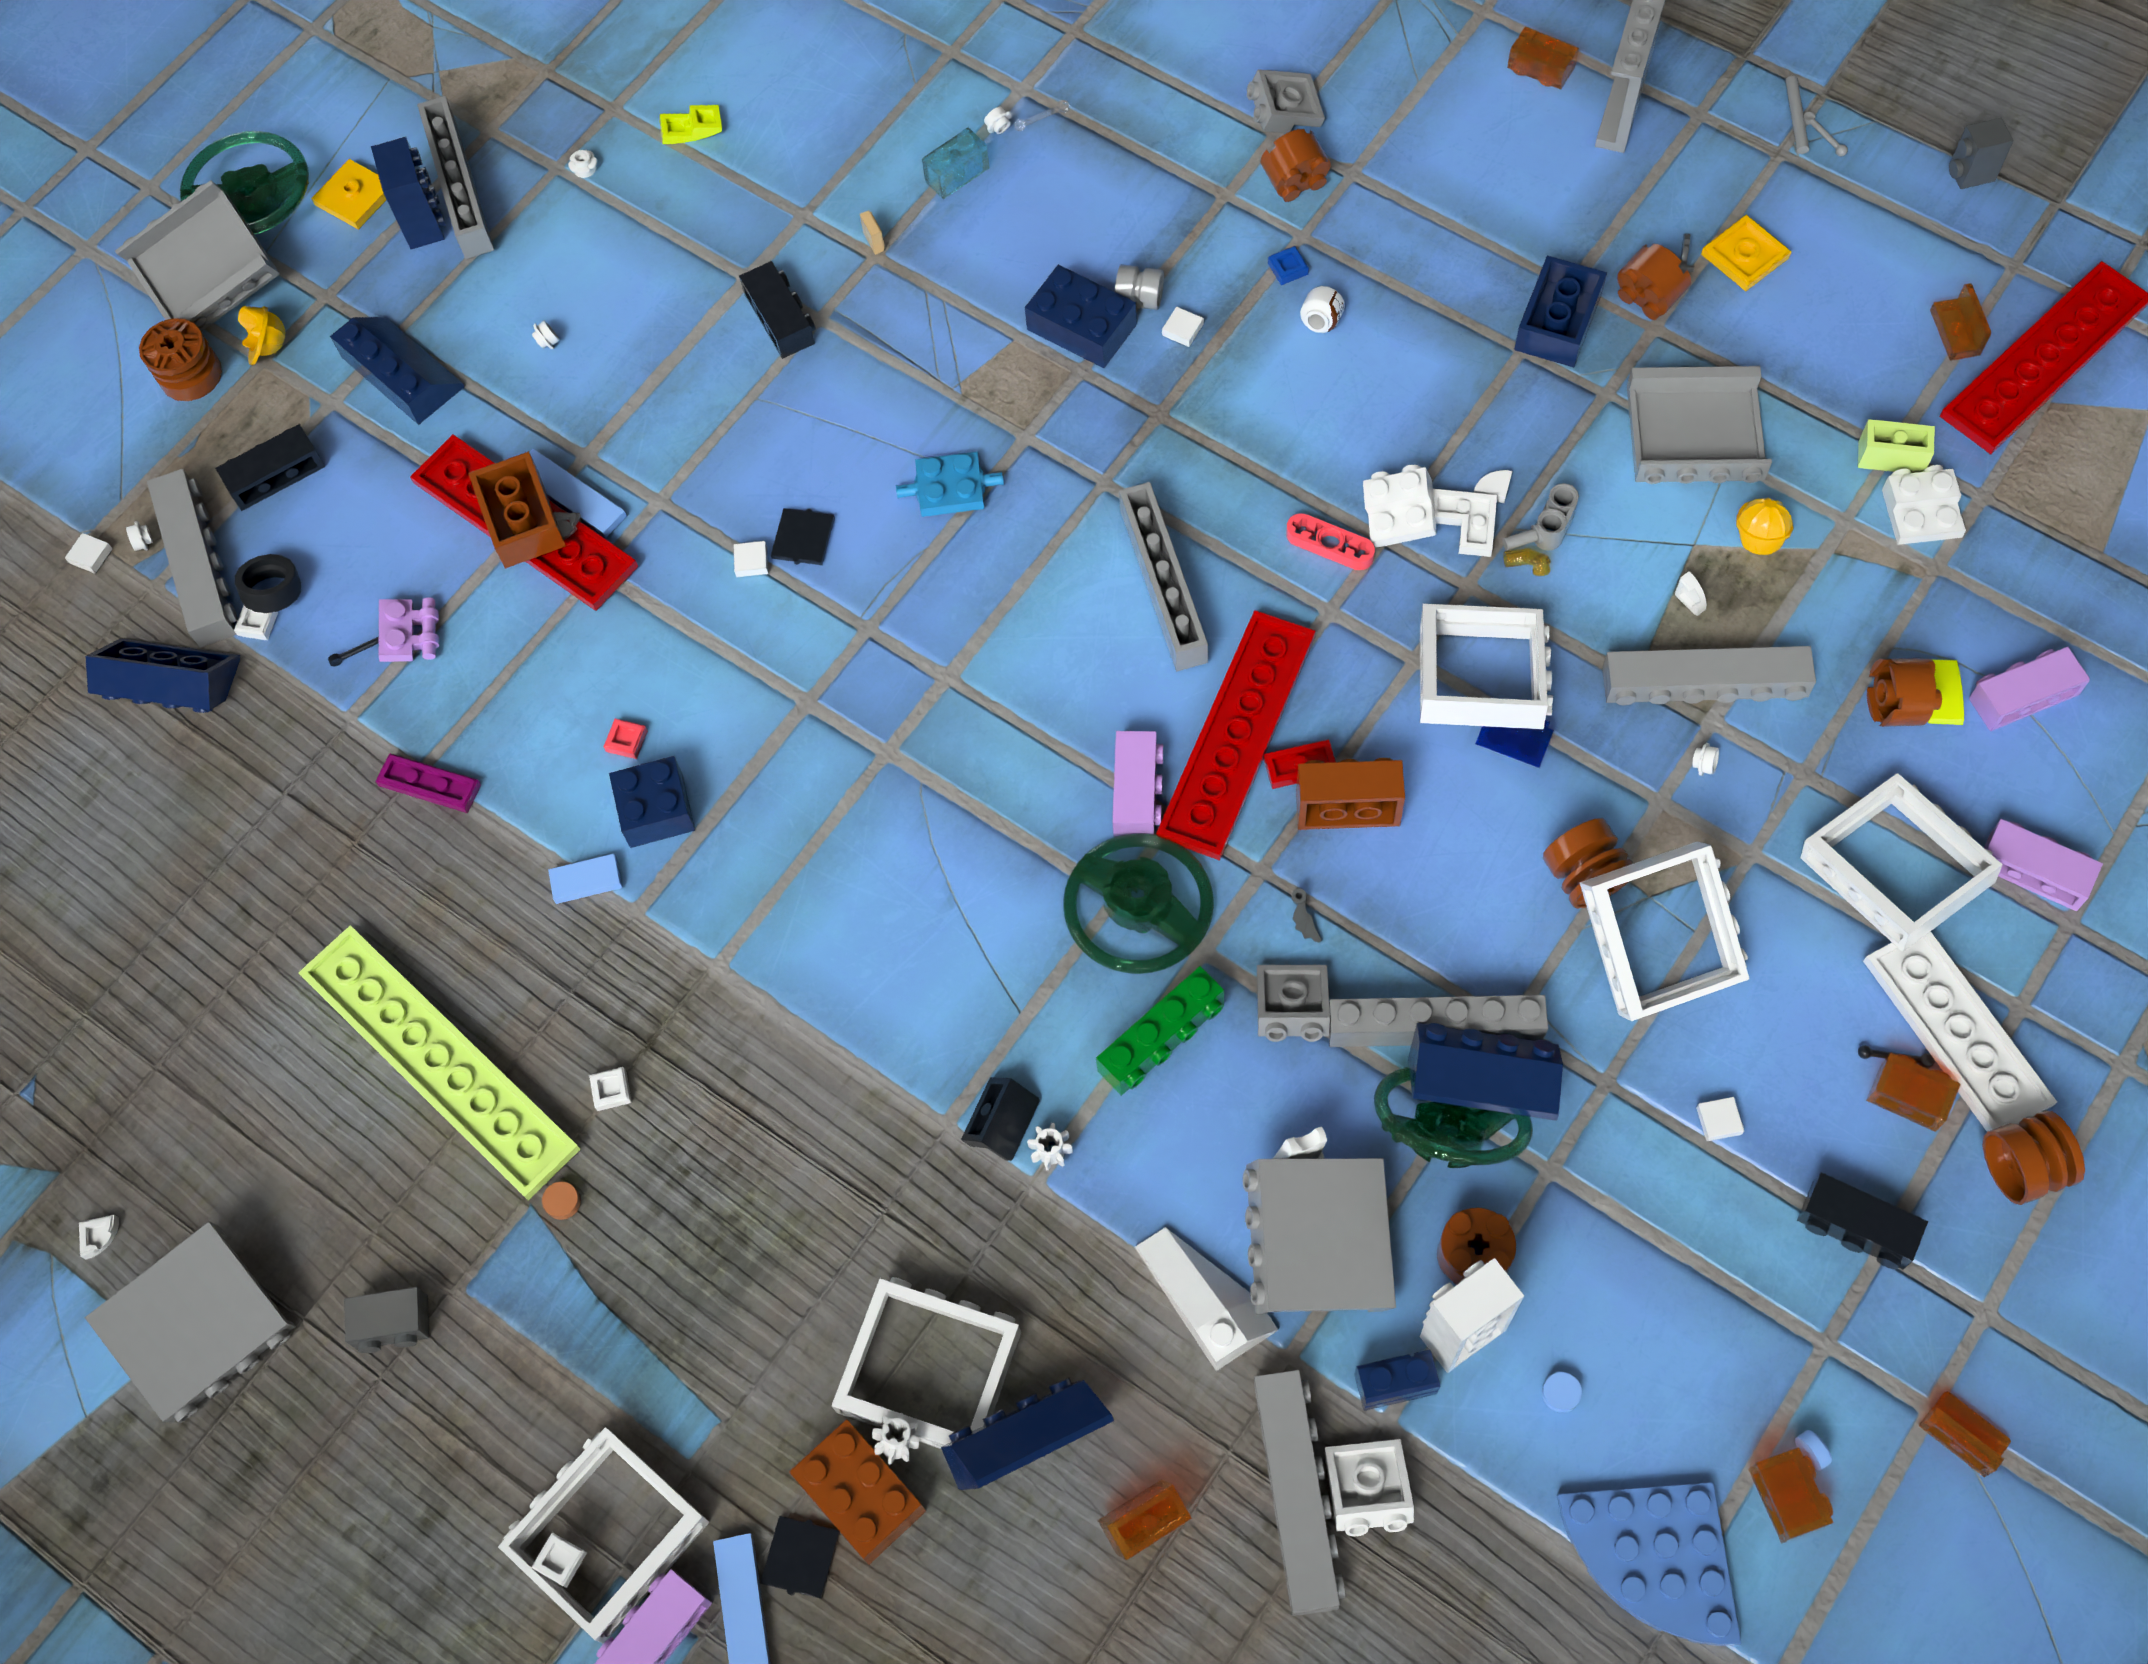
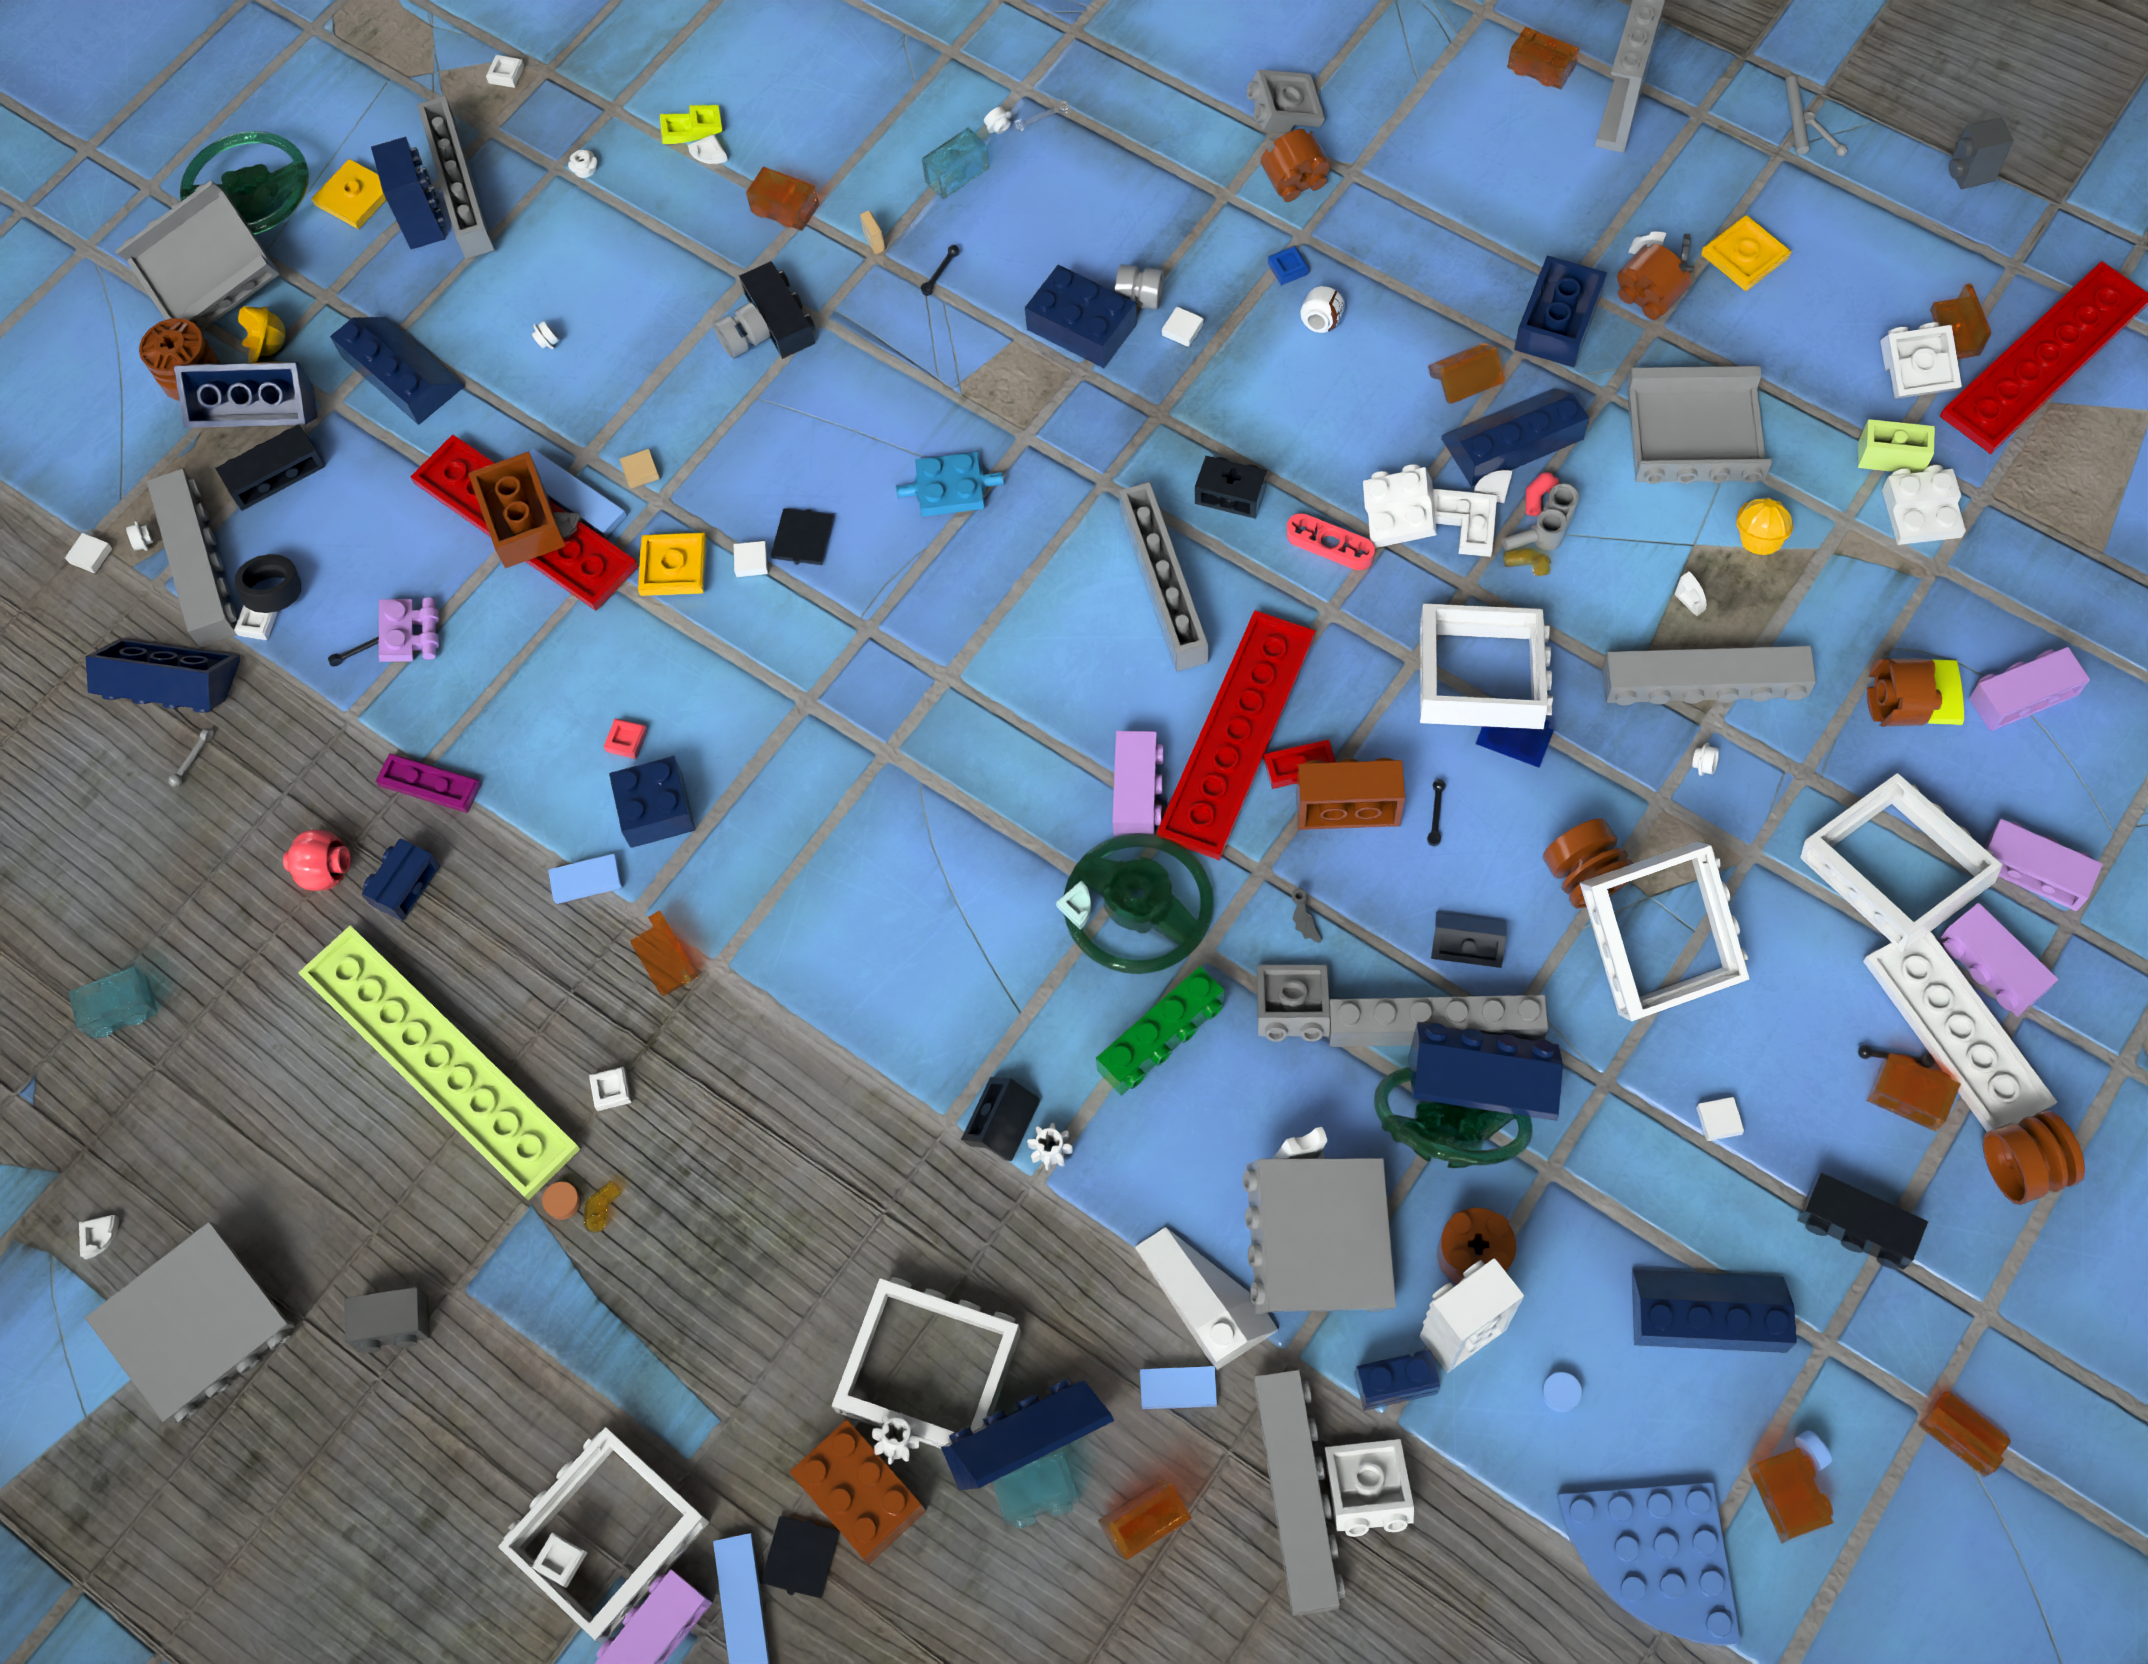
none -> clear light blue brick [68,966,158,1039]
none -> light grey hinge [168,728,214,787]
none -> dark blue slope [174,362,318,428]
none -> coral plant [283,829,351,891]
none -> dark blue brick [362,838,440,921]
none -> white tile [486,55,525,88]
none -> clear yellow arm [583,1180,622,1233]
none -> tan tile [619,449,660,489]
none -> clear orange panel [631,910,698,996]
none -> yellow plate [638,532,707,596]
none -> white tile [688,134,728,164]
none -> light grey wheel [713,302,771,359]
none -> clear orange brick [746,166,819,231]
none -> black hinge [921,245,959,296]
none -> clear light blue brick [993,1451,1079,1529]
none -> light aqua tile [1056,880,1091,930]
none -> light blue tile [1140,1366,1217,1410]
none -> black brick [1195,455,1267,519]
none -> black hinge [1427,779,1446,847]
none -> clear orange panel [1428,343,1505,404]
none -> black panel [1431,911,1507,968]
none -> dark blue slope [1441,388,1589,487]
none -> coral arm [1525,472,1559,516]
none -> white tile [1628,231,1666,254]
none -> dark blue slope [1632,1270,1797,1353]
none -> white plate [1880,322,1962,399]
none -> lavender brick [1939,902,2059,1017]

